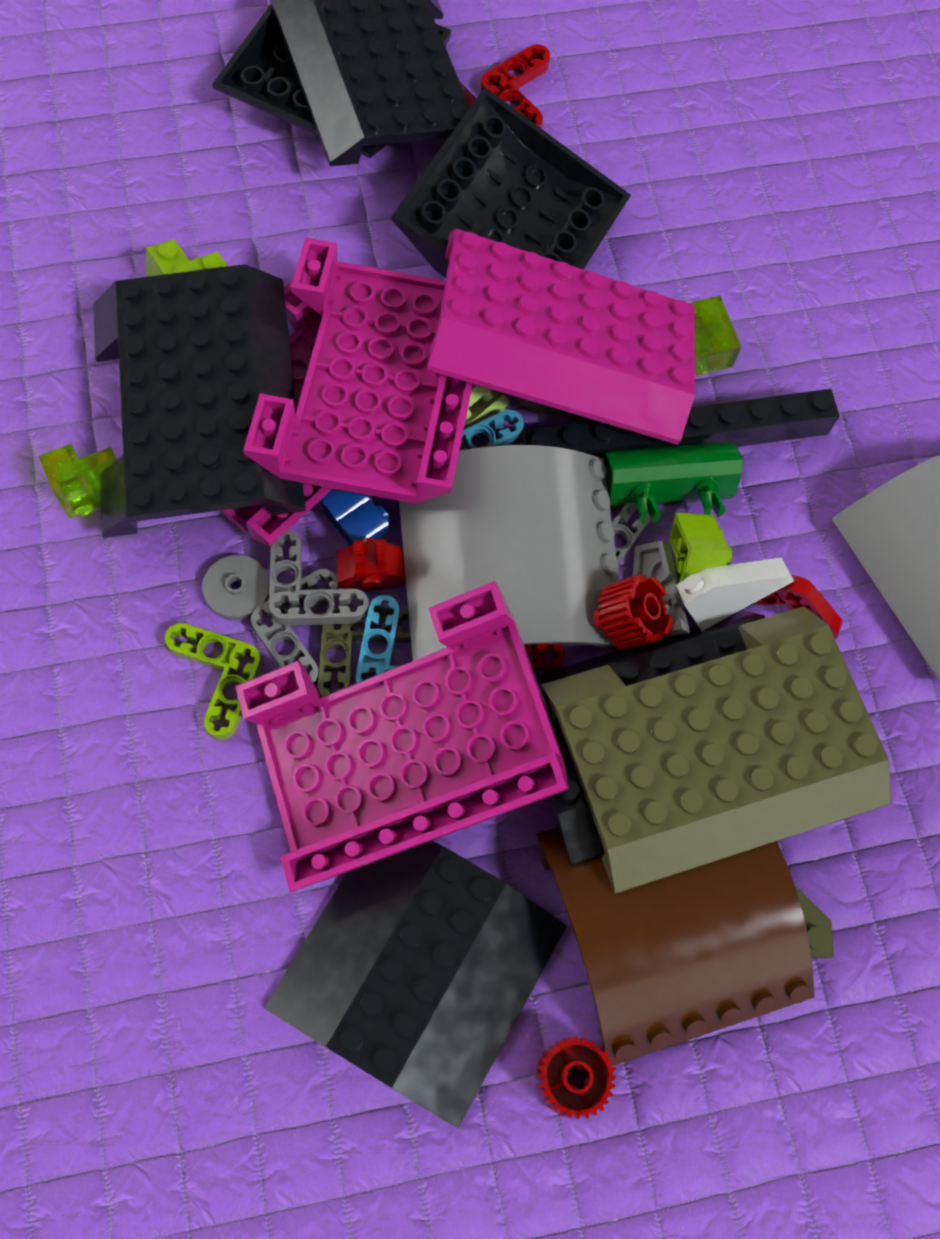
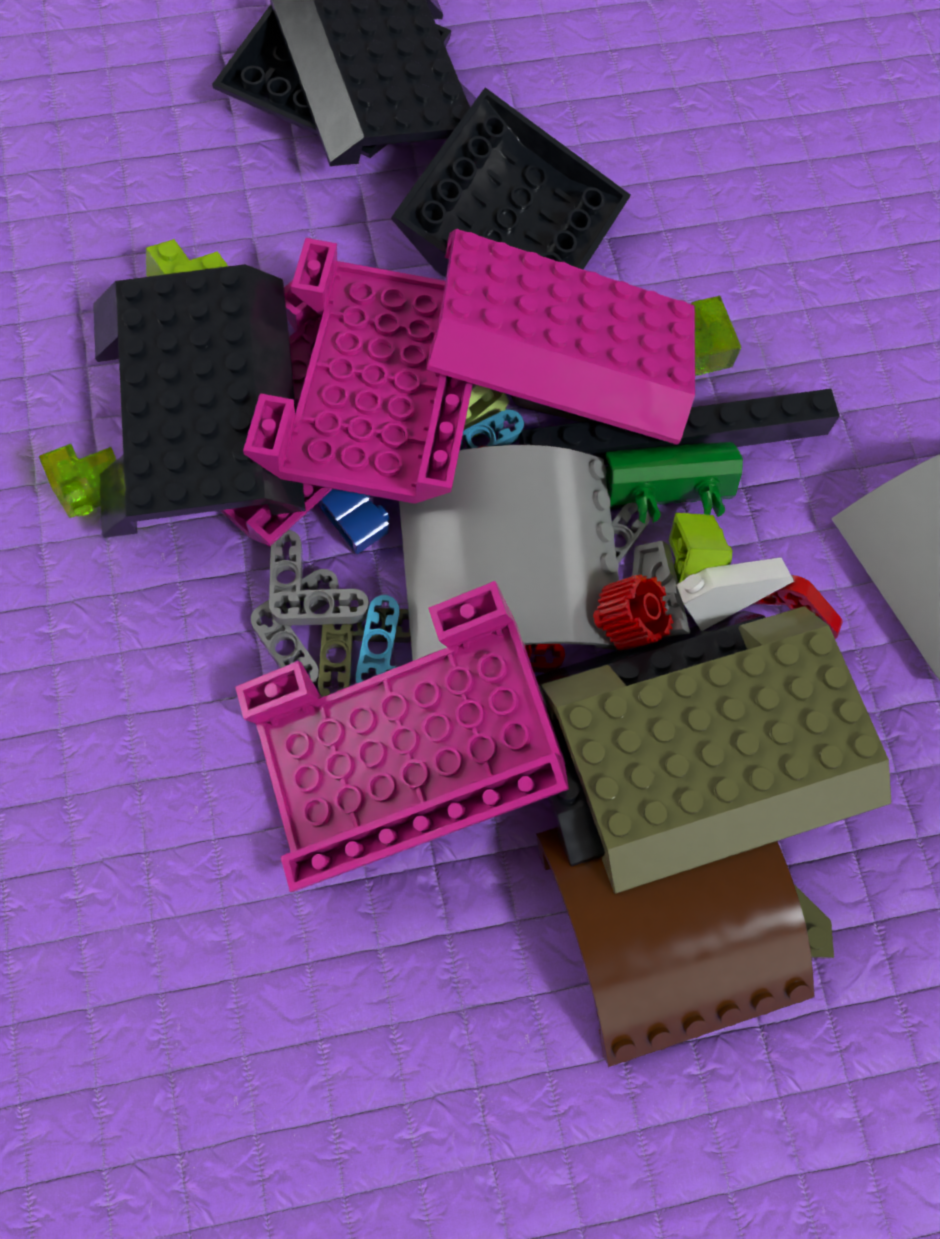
lime beam [165,623,262,741] -> none
light grey plate [202,555,270,621] -> none
black slope [264,841,567,1128] -> none
red hinge [336,538,406,591] -> none
red beam [481,44,550,129] -> none
red brick [535,1037,616,1119] -> none

